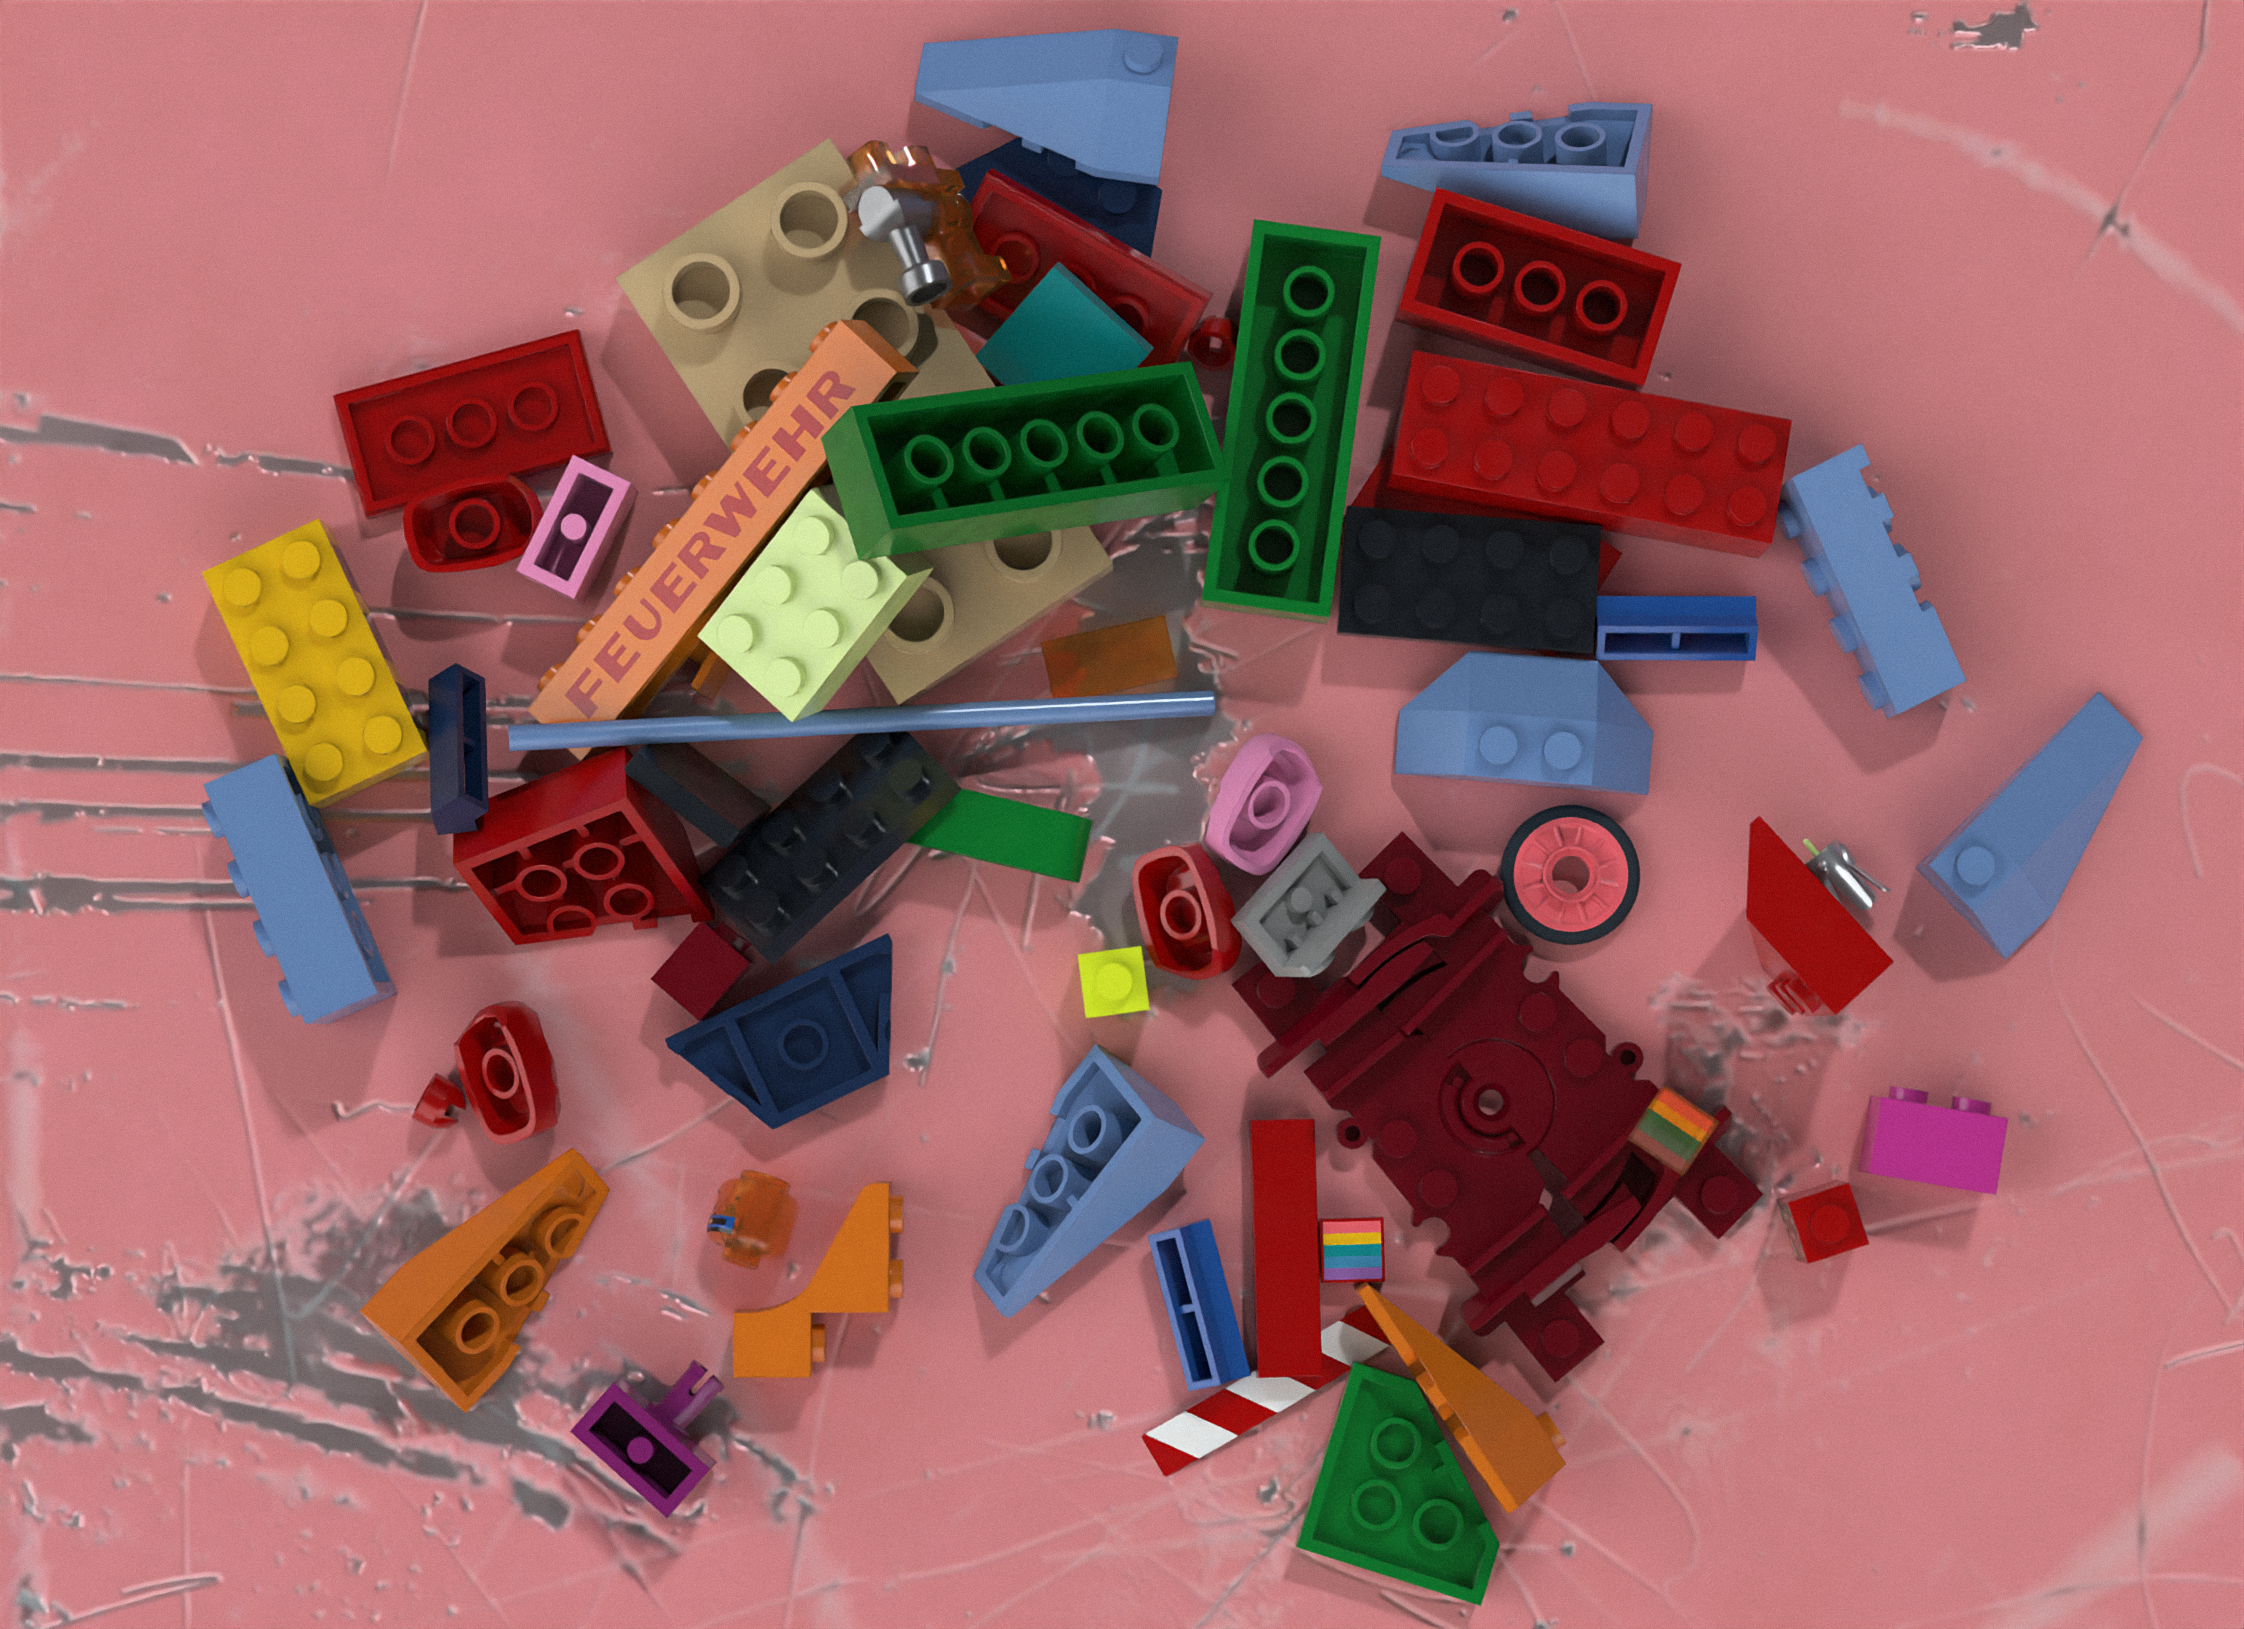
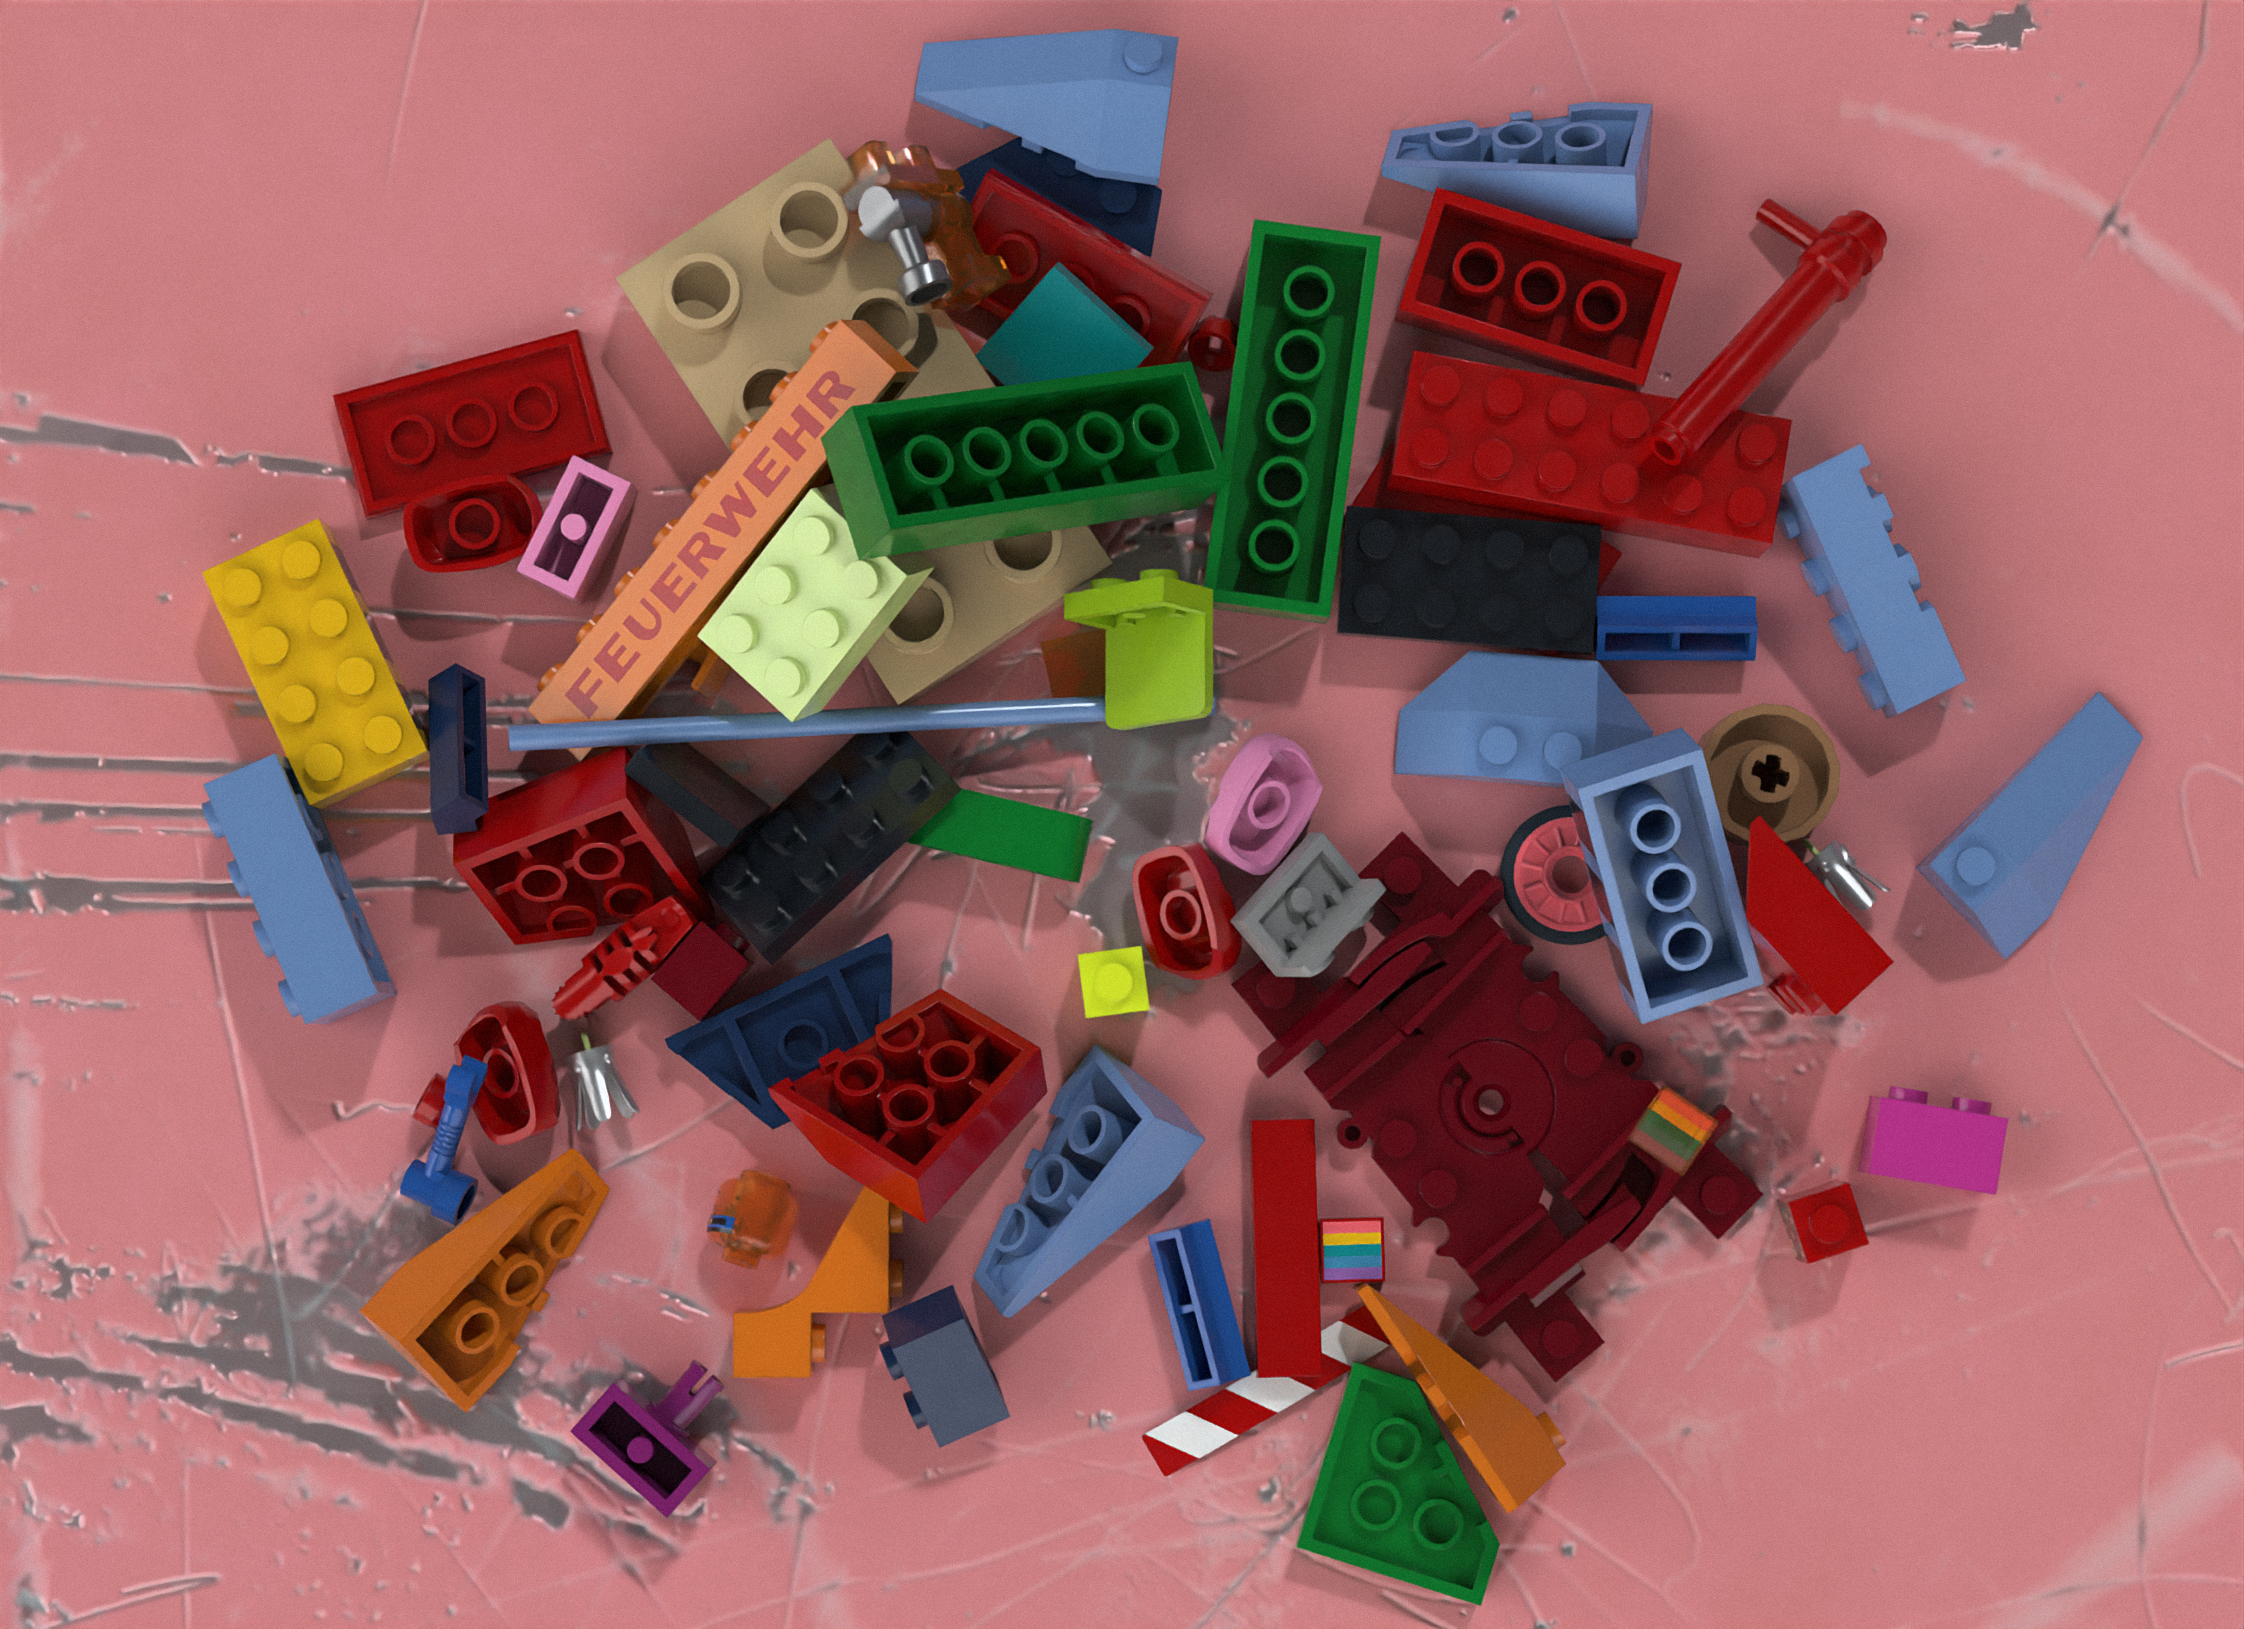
none -> blue brick [400,1055,488,1226]
none -> red hinge [552,894,699,1021]
none -> flat silver piece [564,1032,640,1132]
none -> red wedge [768,988,1048,1224]
none -> dark blue brick [879,1285,1011,1448]
none -> lime bracket [1064,569,1213,730]
none -> medium blue brick [1559,727,1764,1024]
none -> red cylinder [1649,198,1888,465]
none -> medium nougat wheel [1698,703,1840,847]

